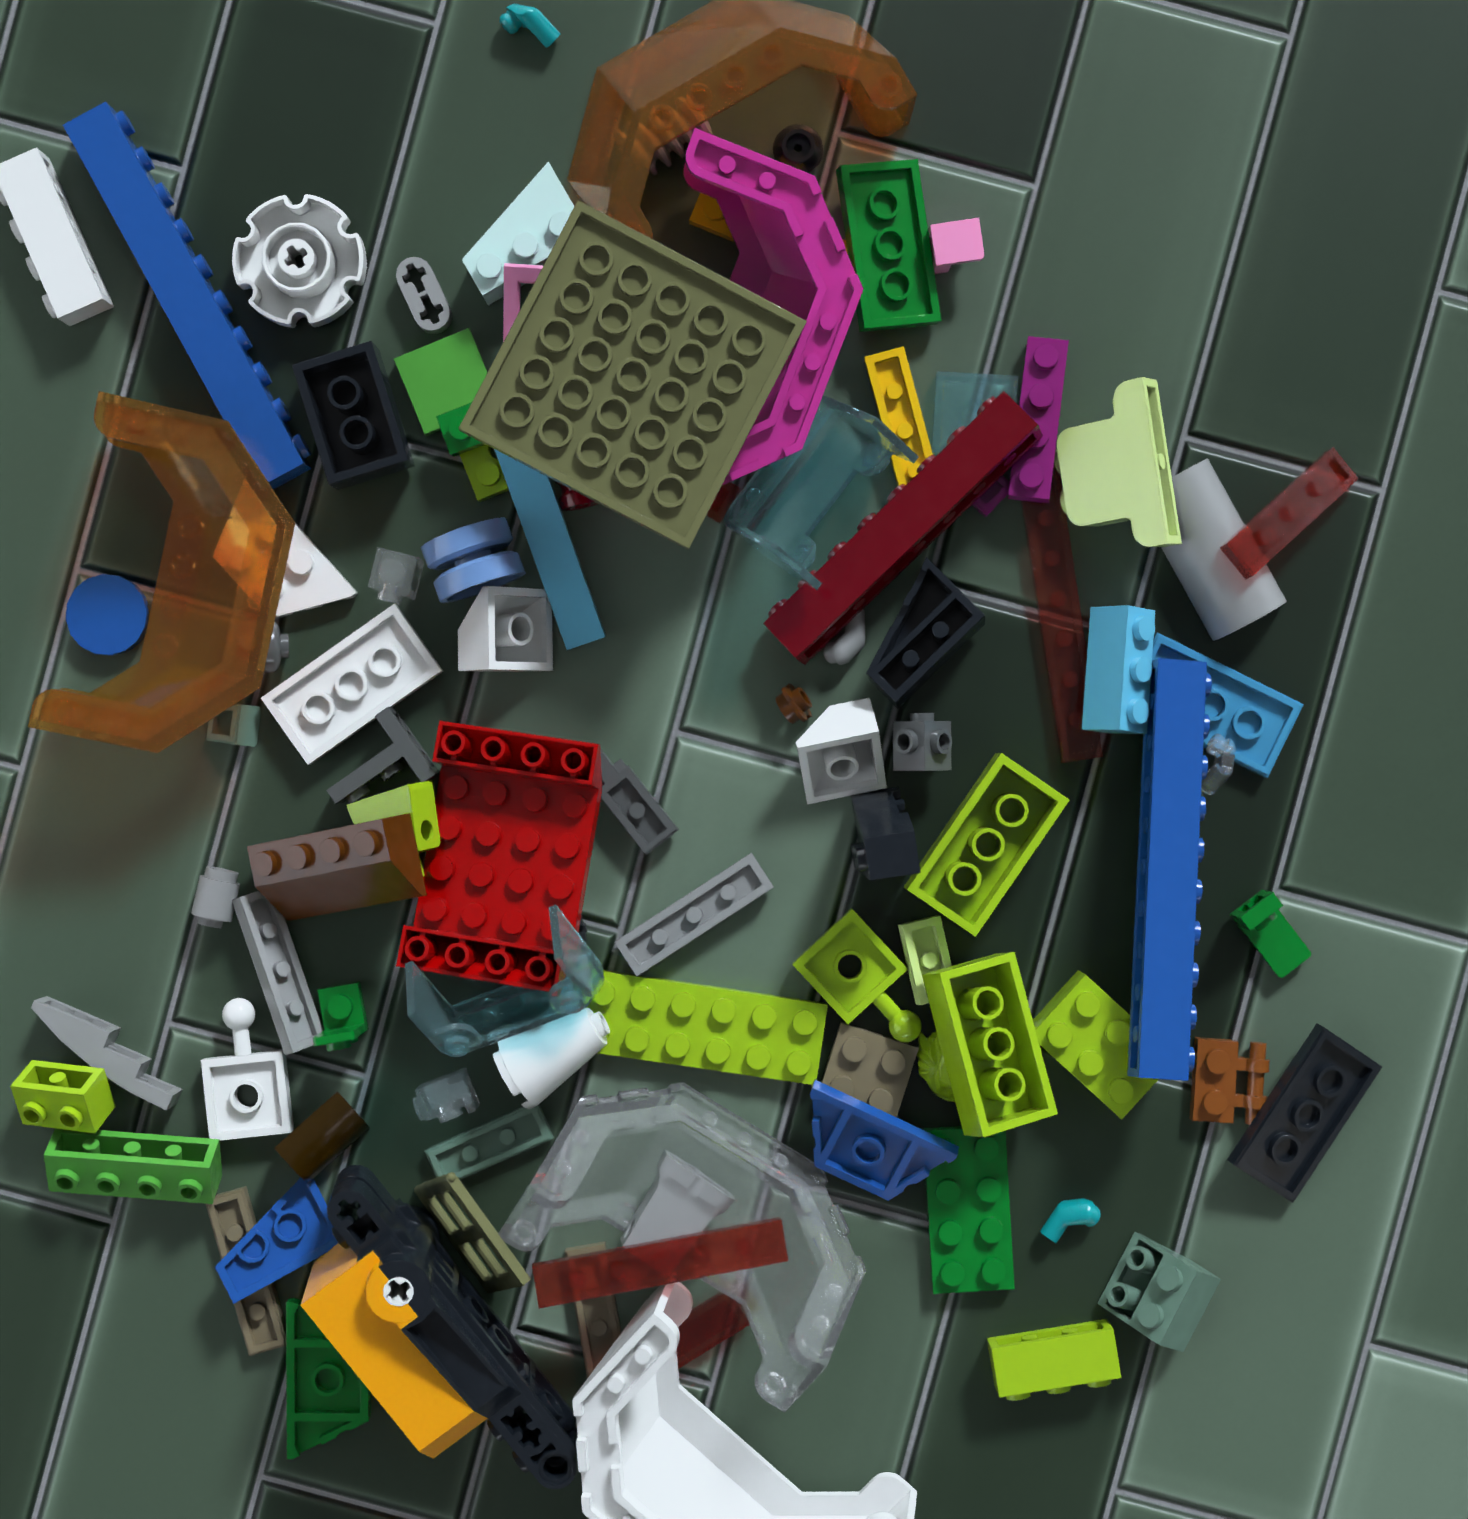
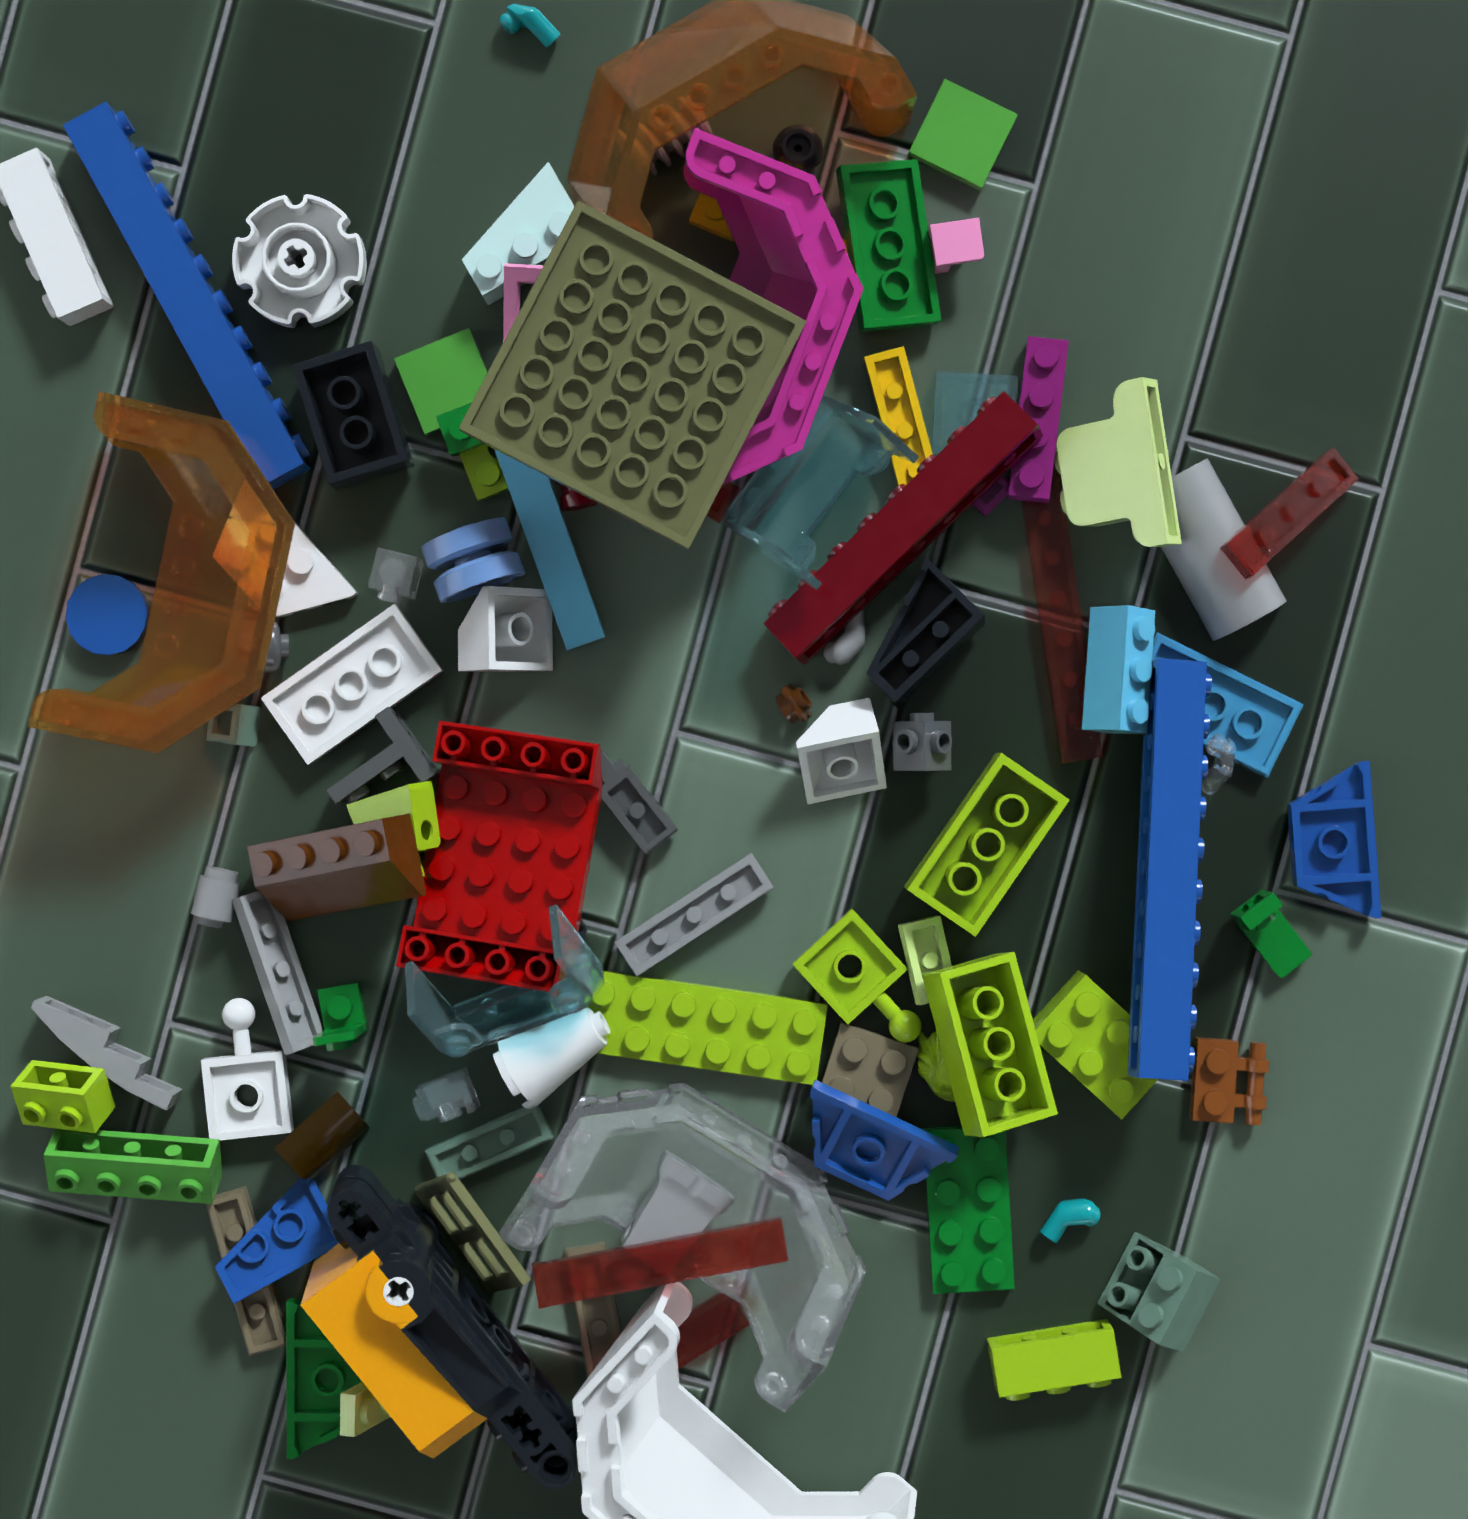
light grey beam [396,257,452,334] -> none
black wedge [851,786,921,880] -> none
black tile [1227,1023,1382,1203] -> none
none -> yellowish green plate [340,1382,390,1437]
none -> bright green tile [908,79,1018,191]
none -> blue wing [1287,761,1382,919]

